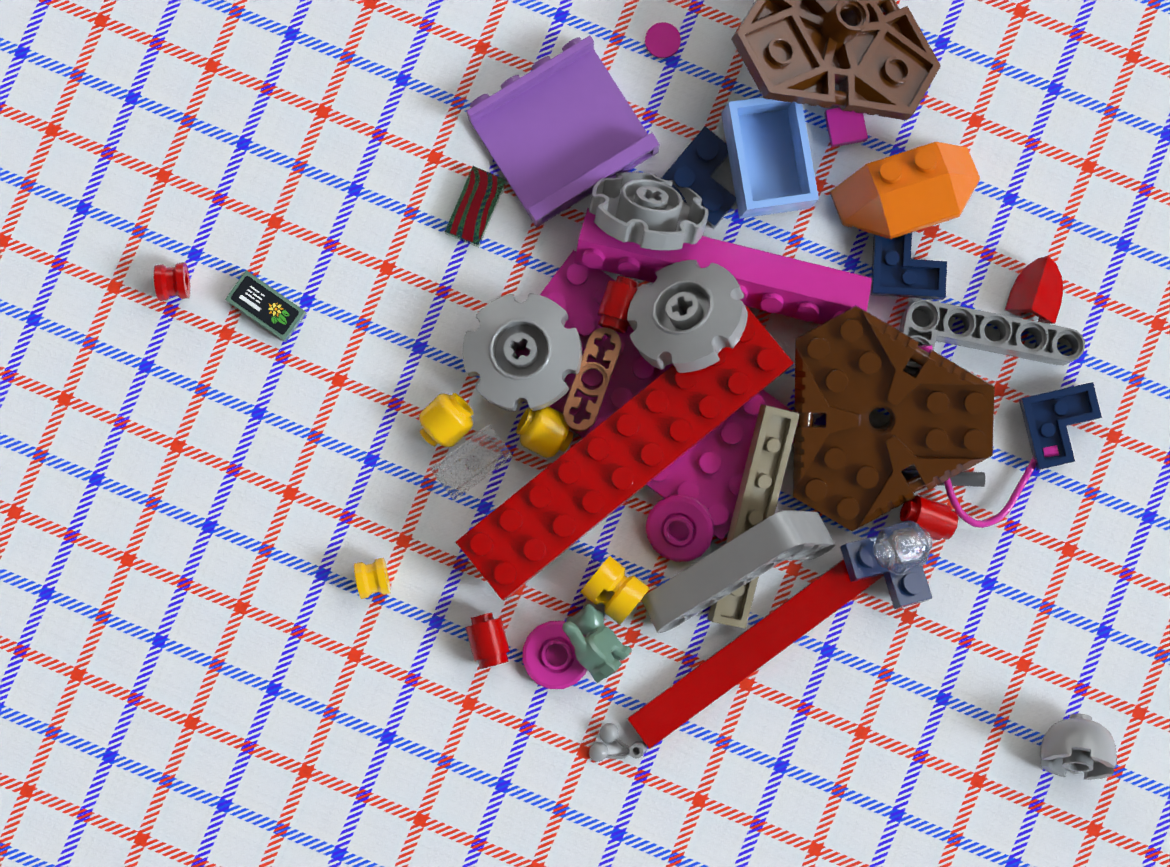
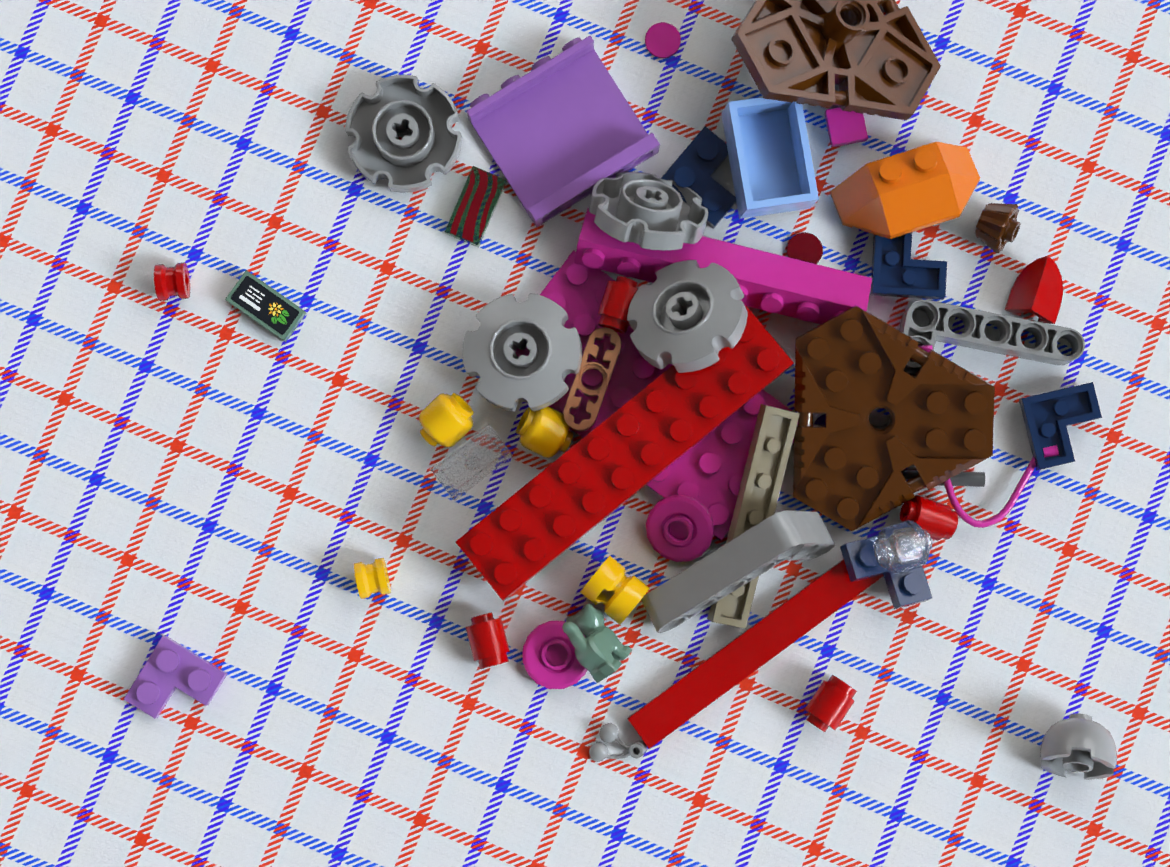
none -> medium lavender plate [124,635,228,718]
none -> light grey piece [345,75,462,193]
none -> dark red piece [786,232,823,264]
none -> red brick [804,675,857,732]
none -> reddish brown piece [975,203,1021,253]

